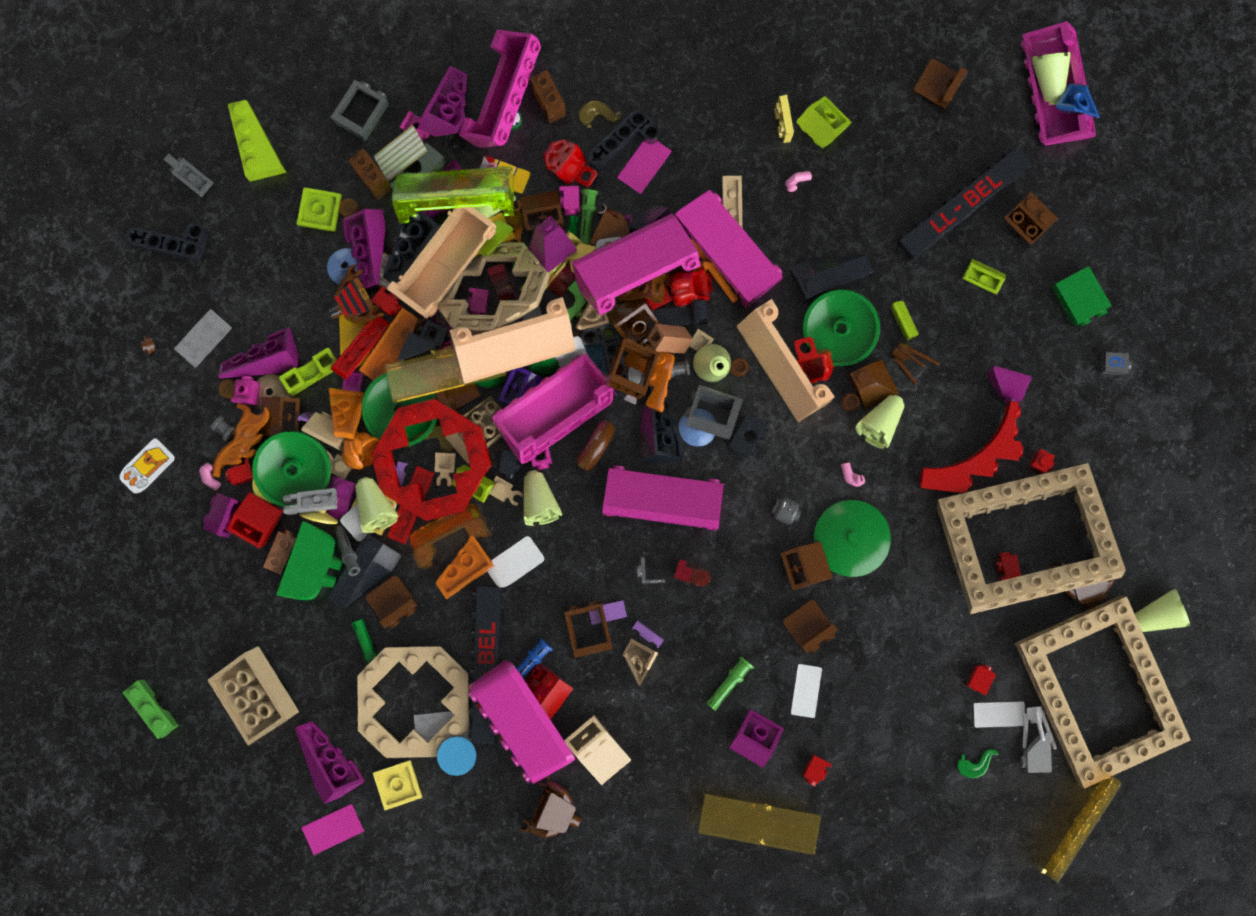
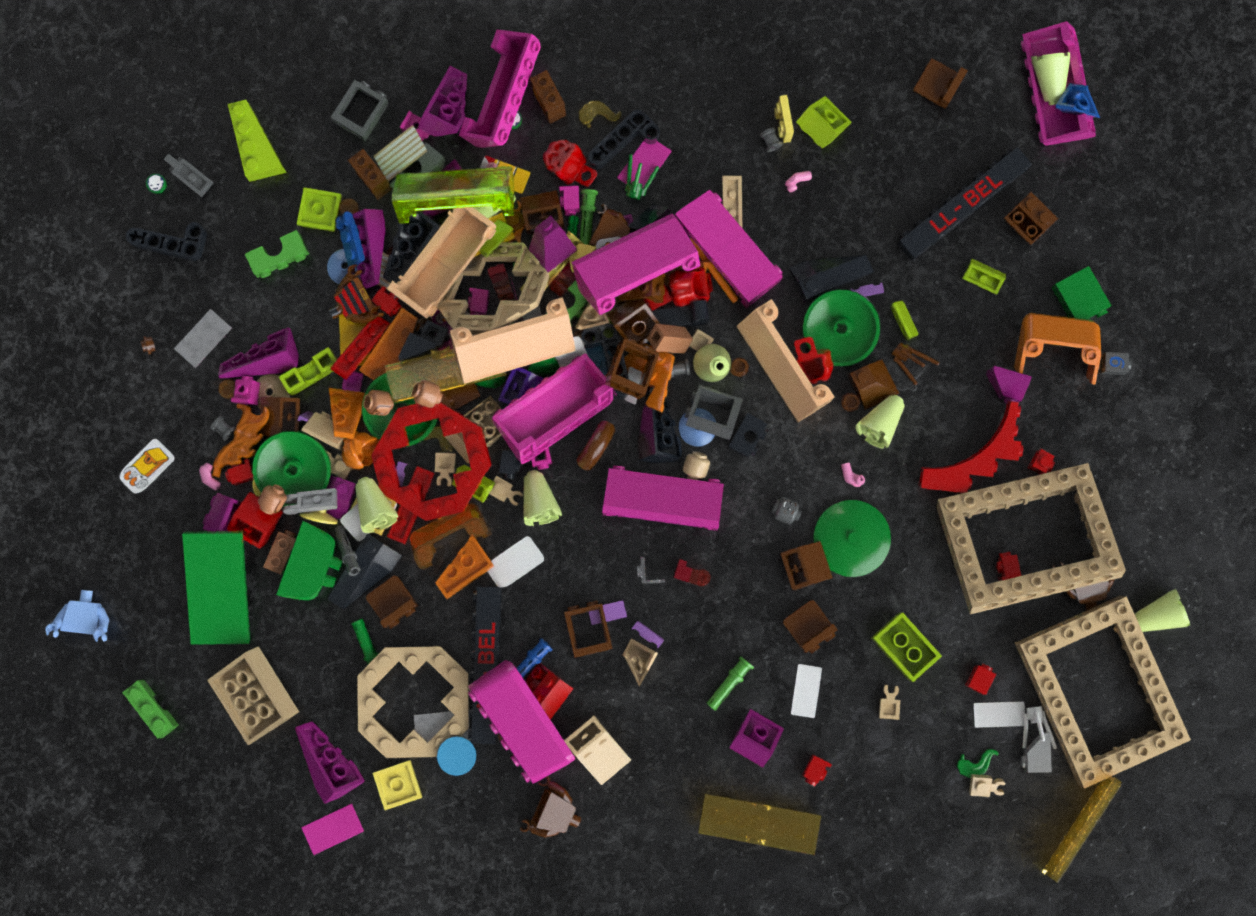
none -> light blue torso [45,590,109,642]
none -> tile [146,174,167,194]
none -> green tile [182,531,250,644]
none -> bright green arch [245,230,309,278]
none -> nougat head [258,485,287,514]
none -> blue hinge [335,211,365,267]
none -> nougat head [363,390,394,416]
none -> nougat head [412,380,442,408]
none -> green plant [625,154,659,200]
none -> tan head [683,451,710,480]
none -> dark grey bush [760,127,783,152]
none -> medium lavender piece [850,283,884,297]
none -> lime brick [871,612,942,682]
none -> tan plate [879,685,901,720]
none -> tan plate [969,774,1005,797]
none -> orange windscreen [1014,313,1101,384]

